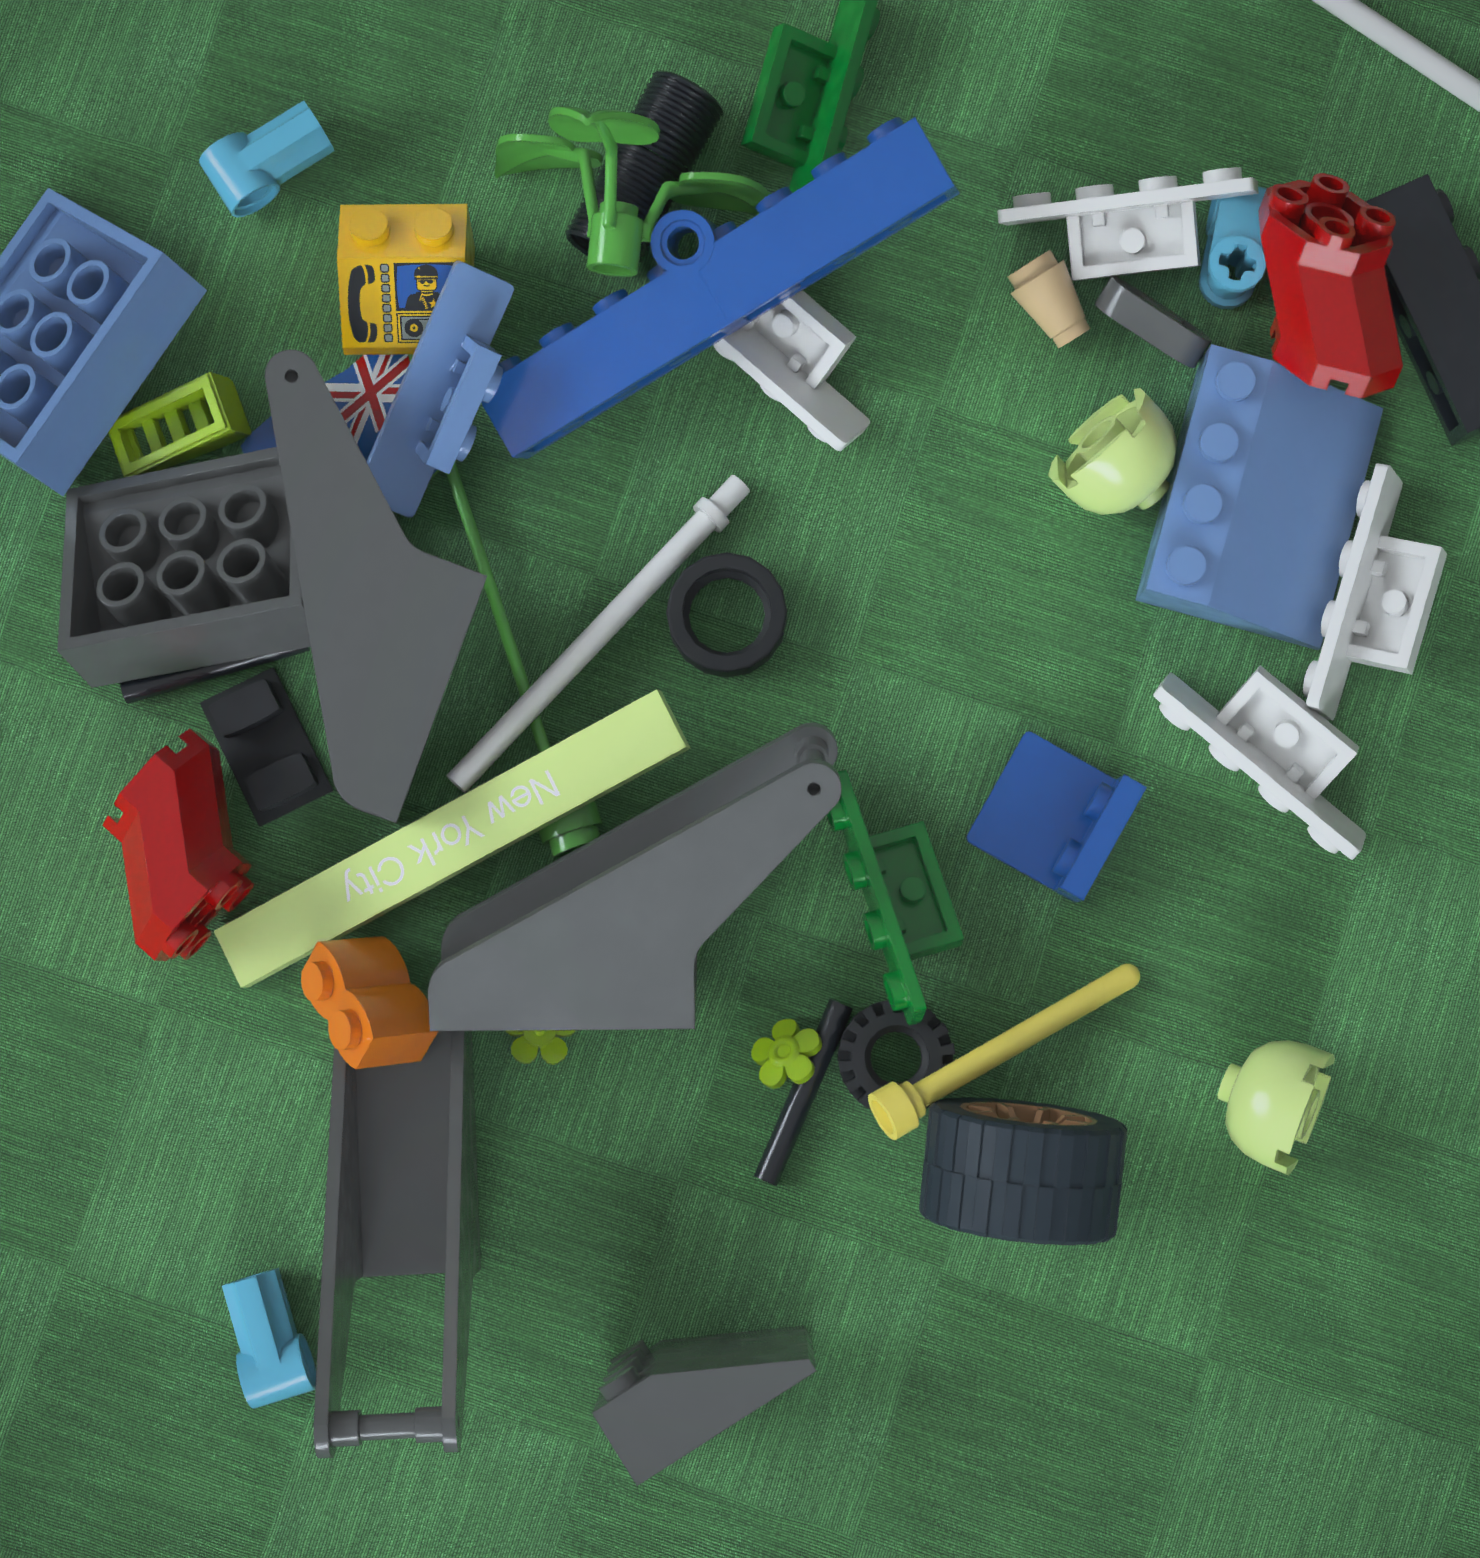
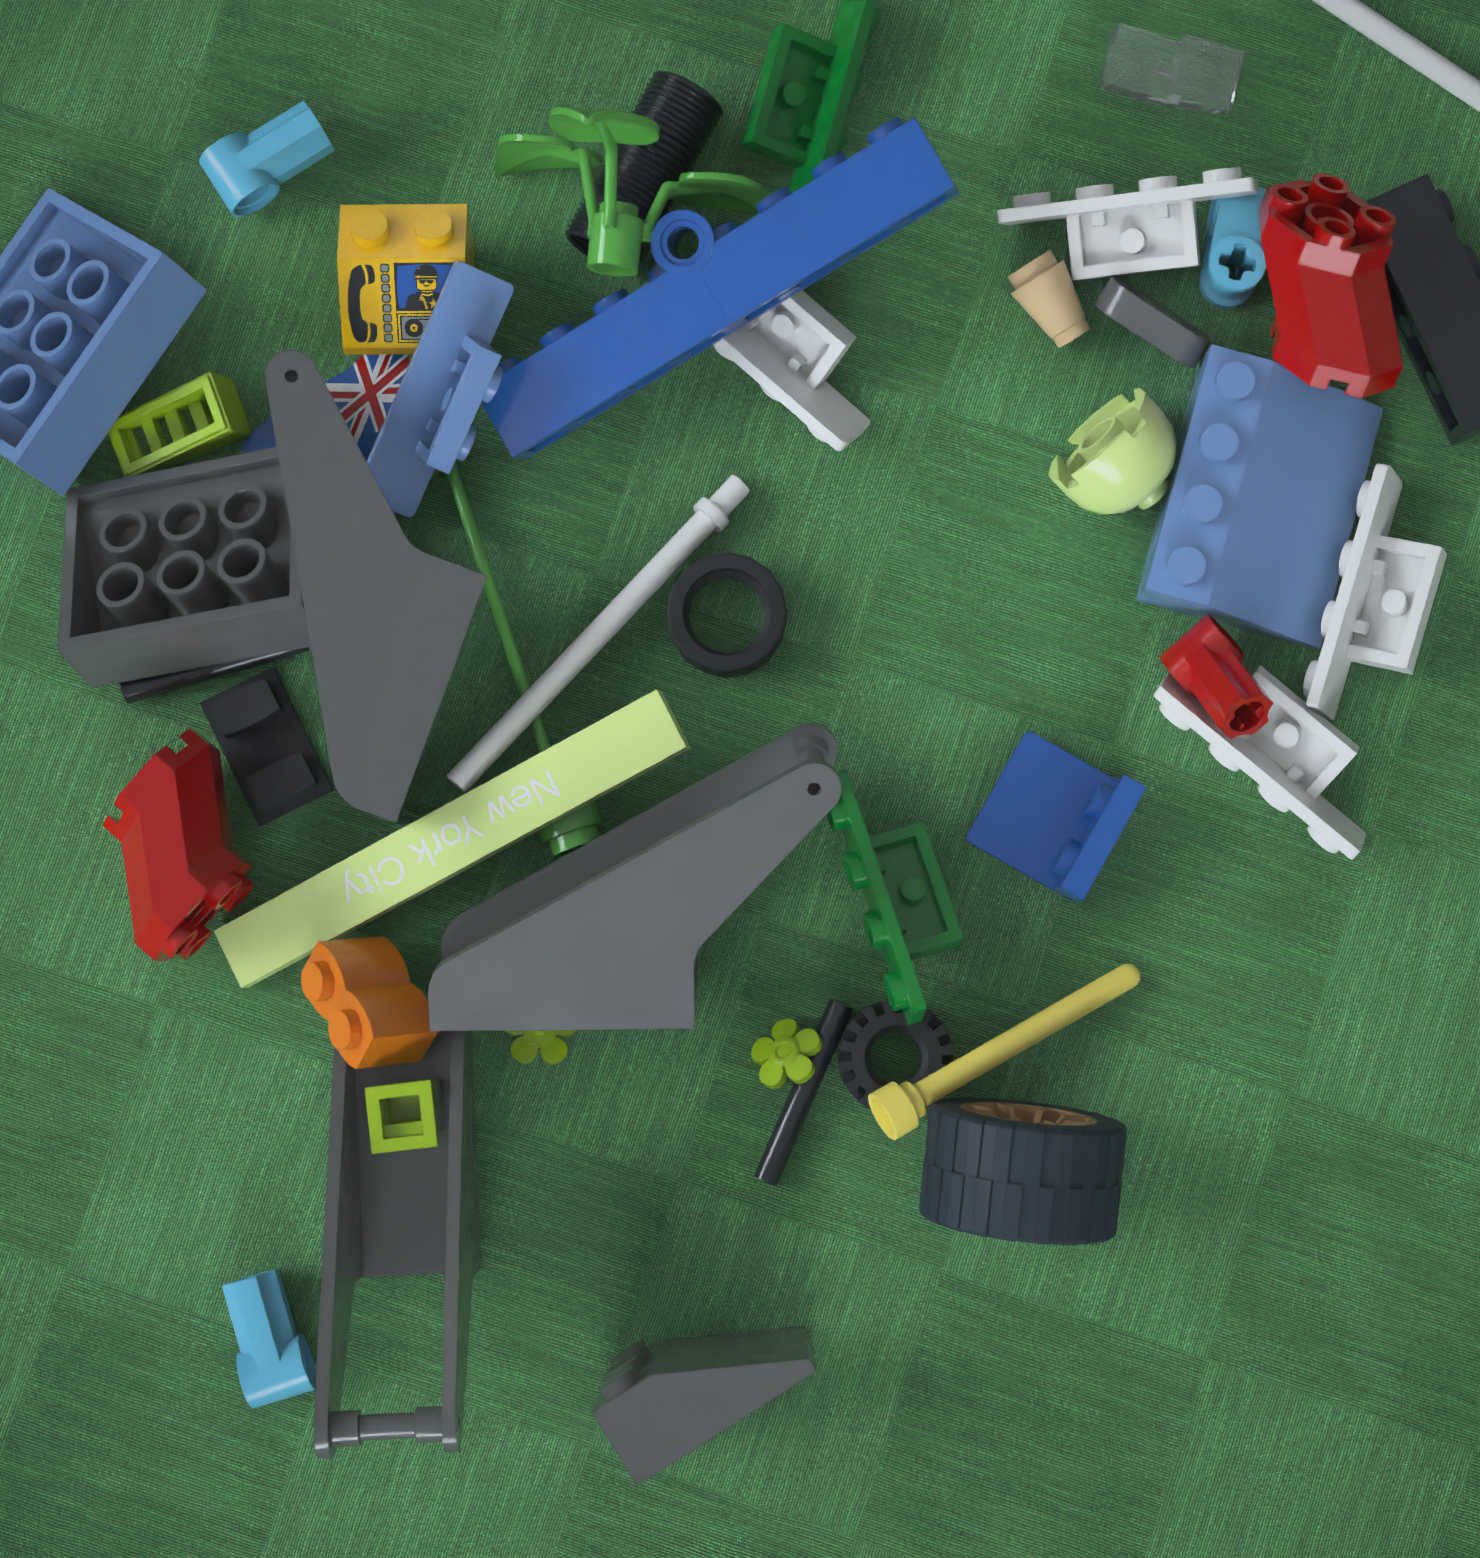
yellowish green cylinder [1217,1040,1335,1176] -> none
none -> lime brick [365,1078,445,1154]
none -> clear slope [1099,23,1244,115]
none -> red piece [1159,614,1274,739]

